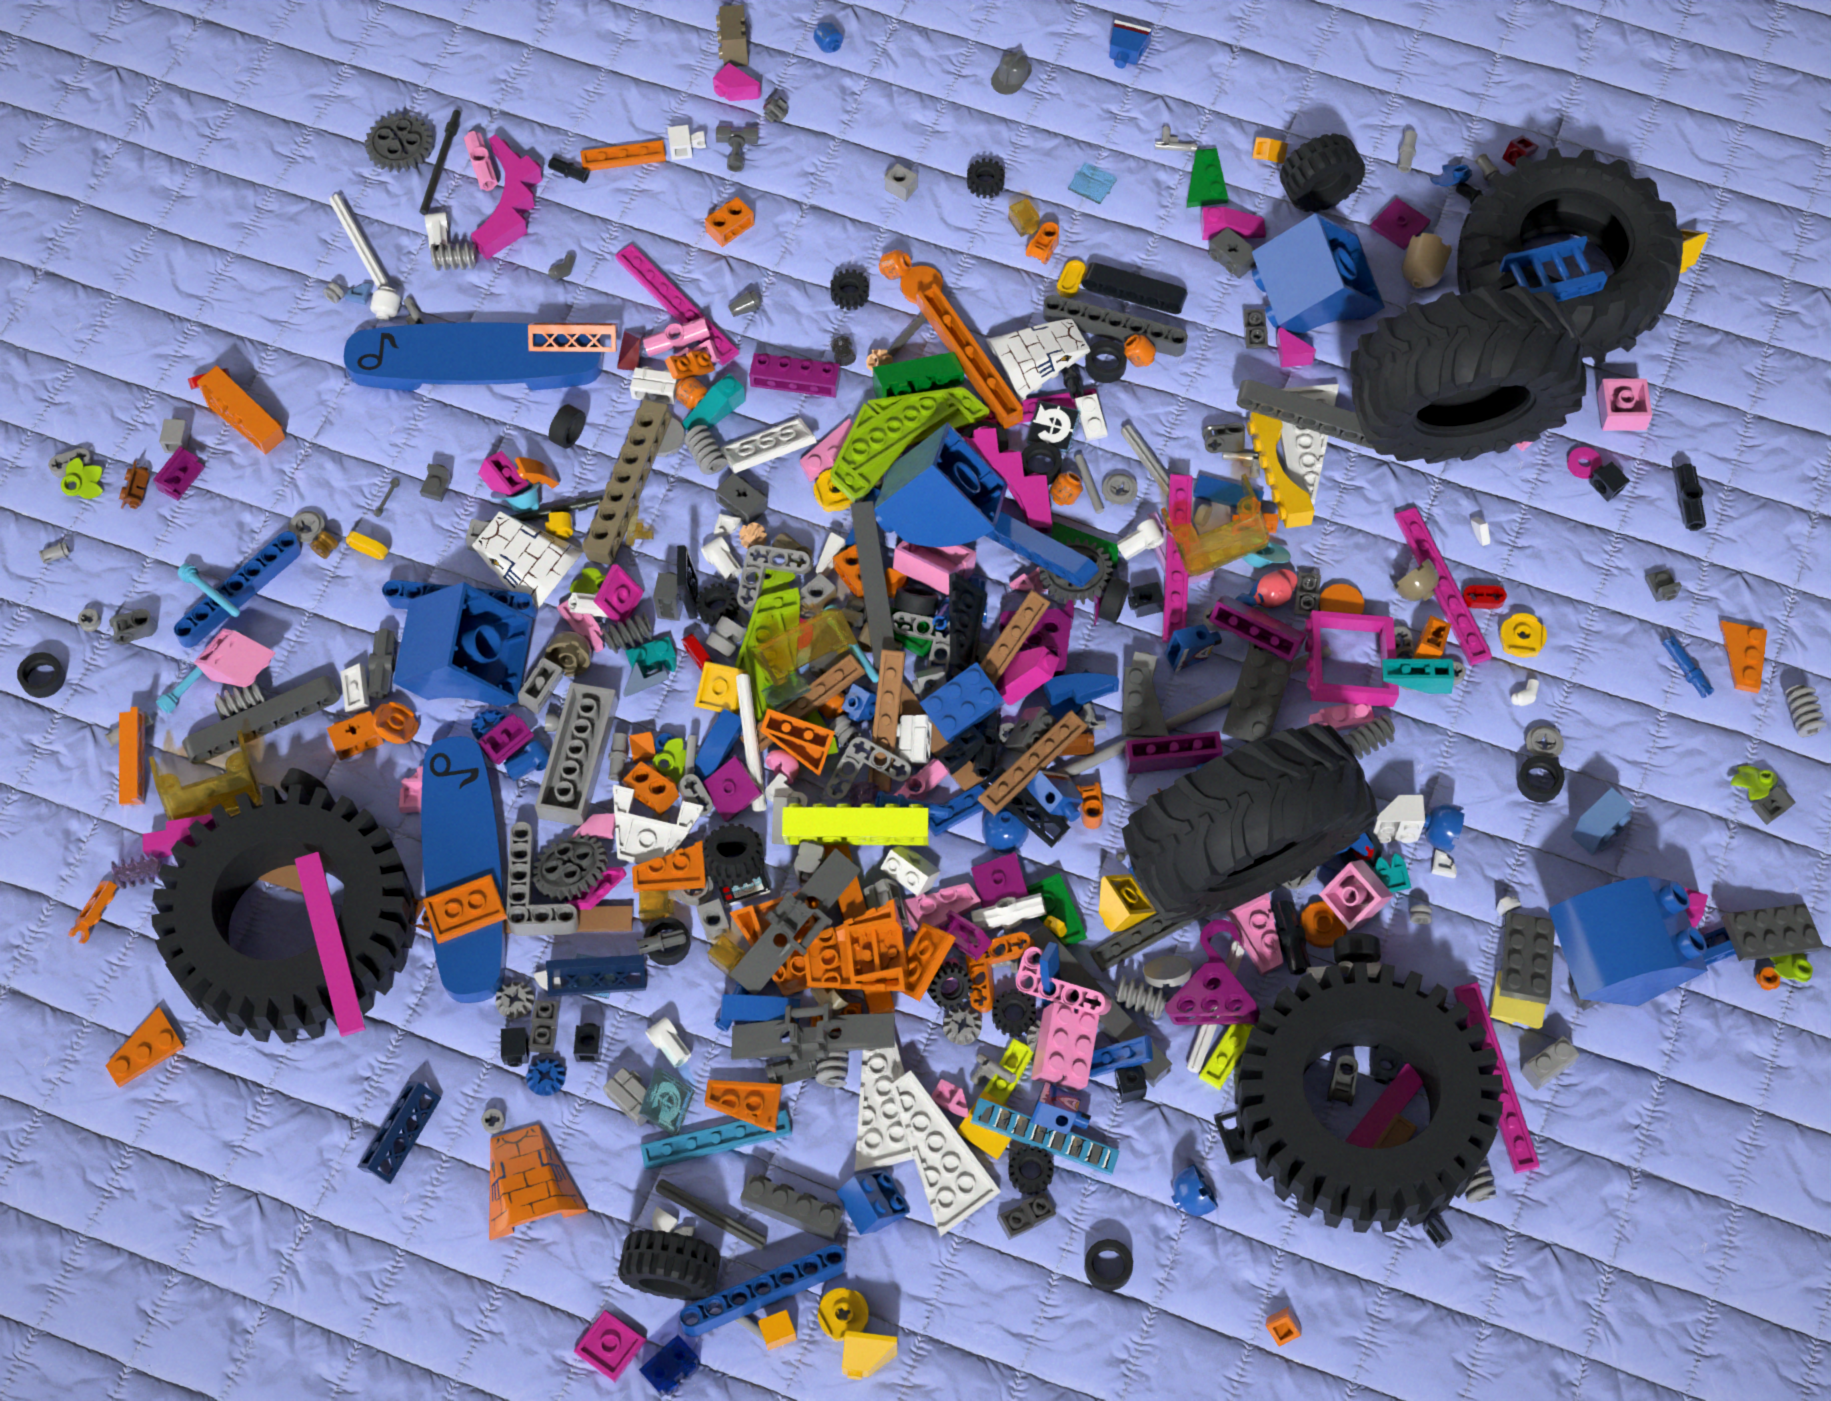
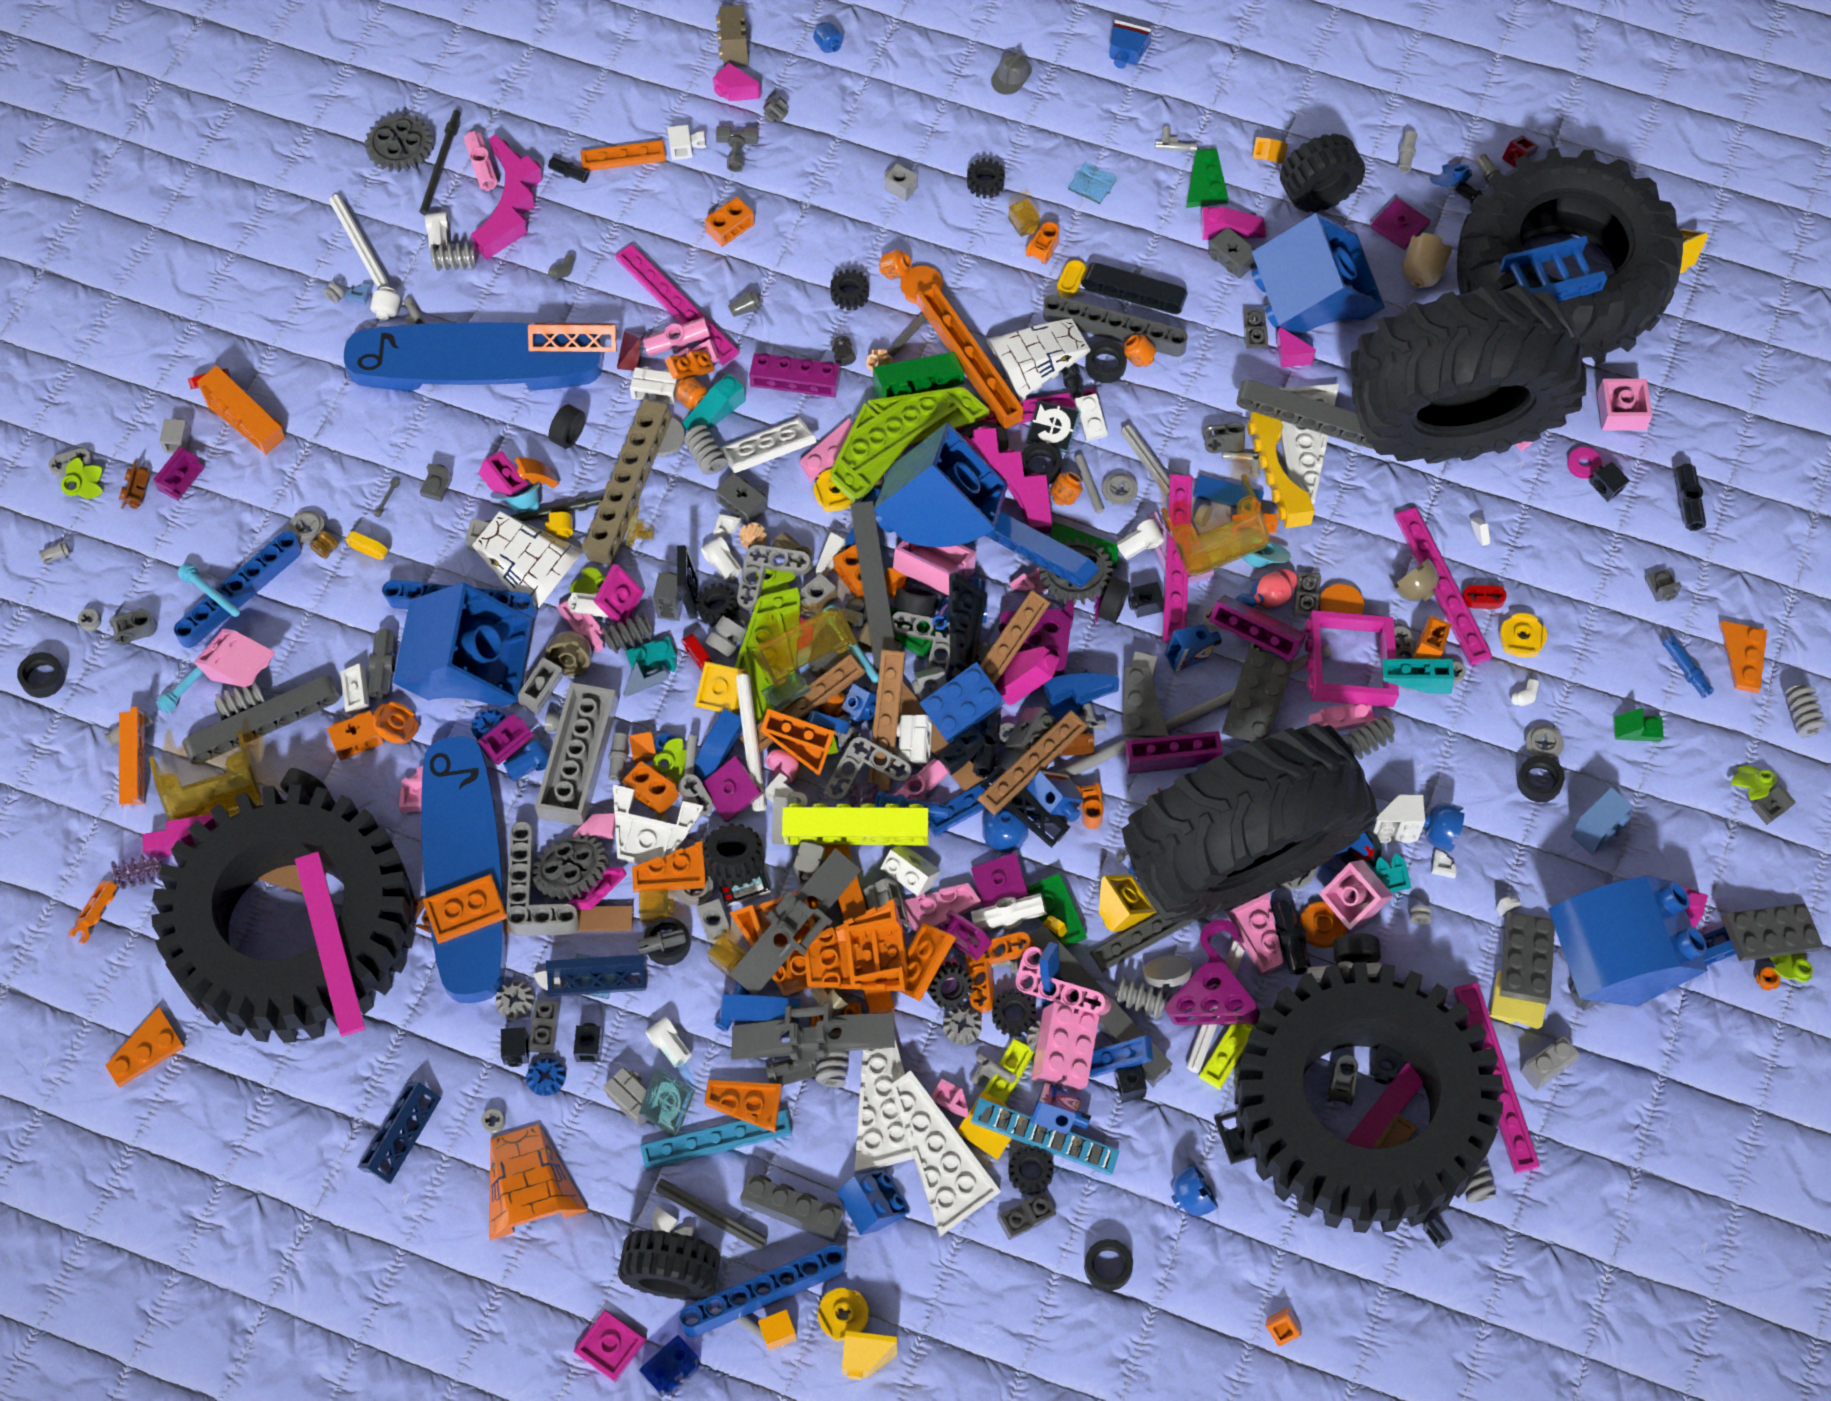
none -> blue beam [807,711,850,735]
none -> green slope [1613,708,1664,742]

